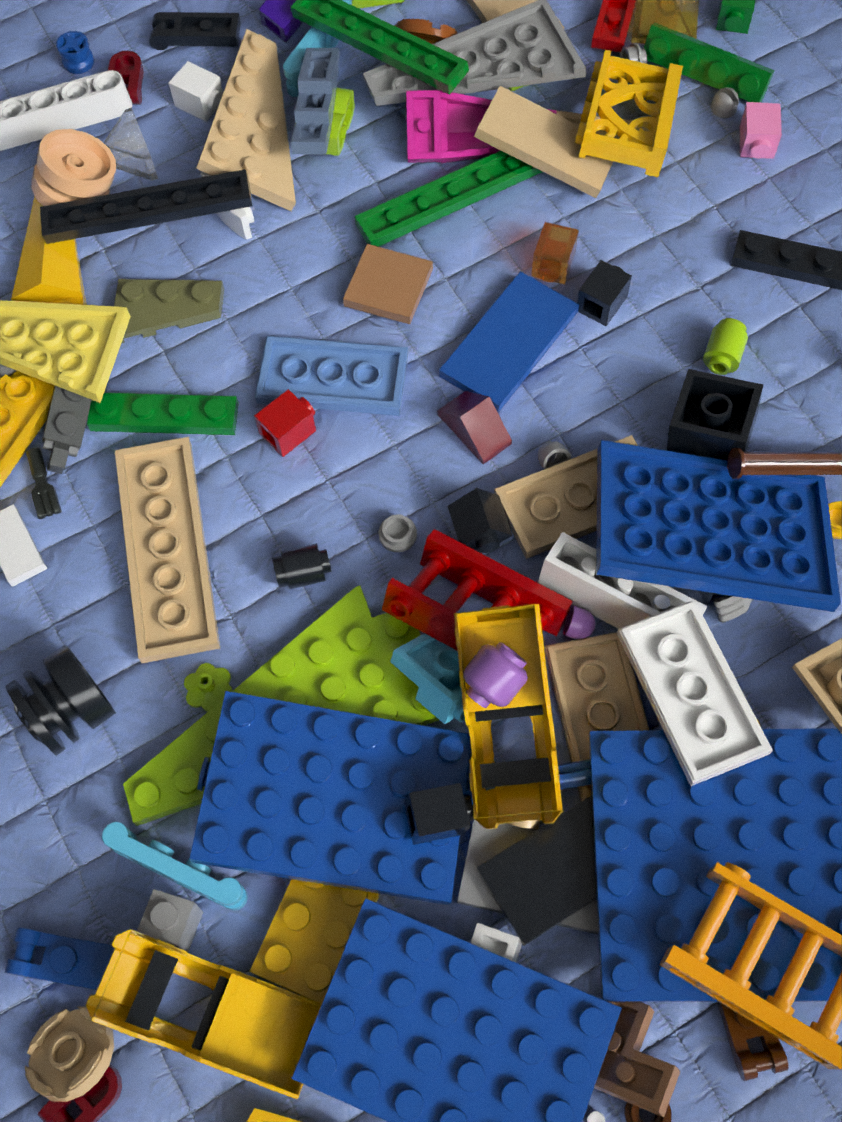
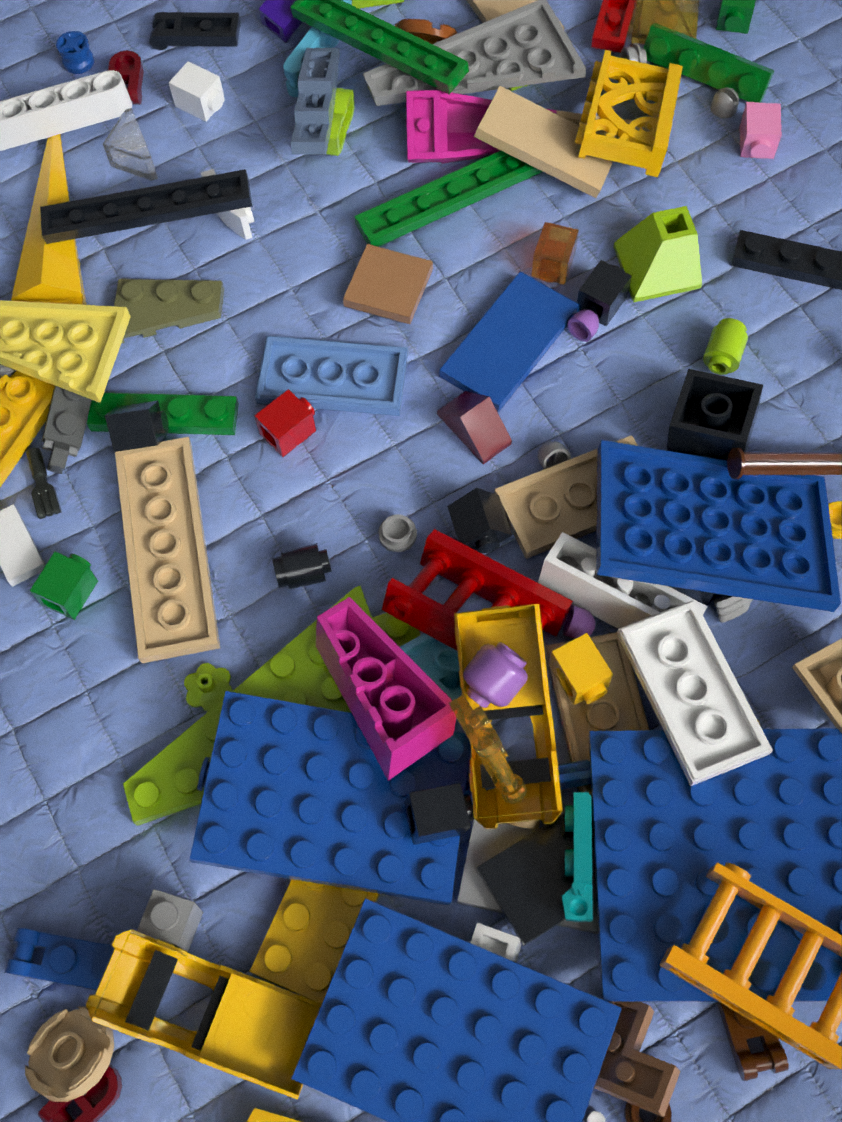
black wheel [5,644,116,756] -> none
light nougat wheel [31,129,116,206] -> none
medium azure plate [102,822,248,911] -> none
tan wing [196,29,296,211] -> none
none -> green brick [30,551,98,620]
none -> black brick [105,401,169,452]
none -> dark pink wedge [316,597,459,781]
none -> clear yellow plate [449,694,527,804]
none -> yellow brick [549,633,613,706]
none -> teal hinge [562,792,593,922]
none -> medium lavender hinge [567,309,599,342]
none -> lime slope [613,206,702,303]

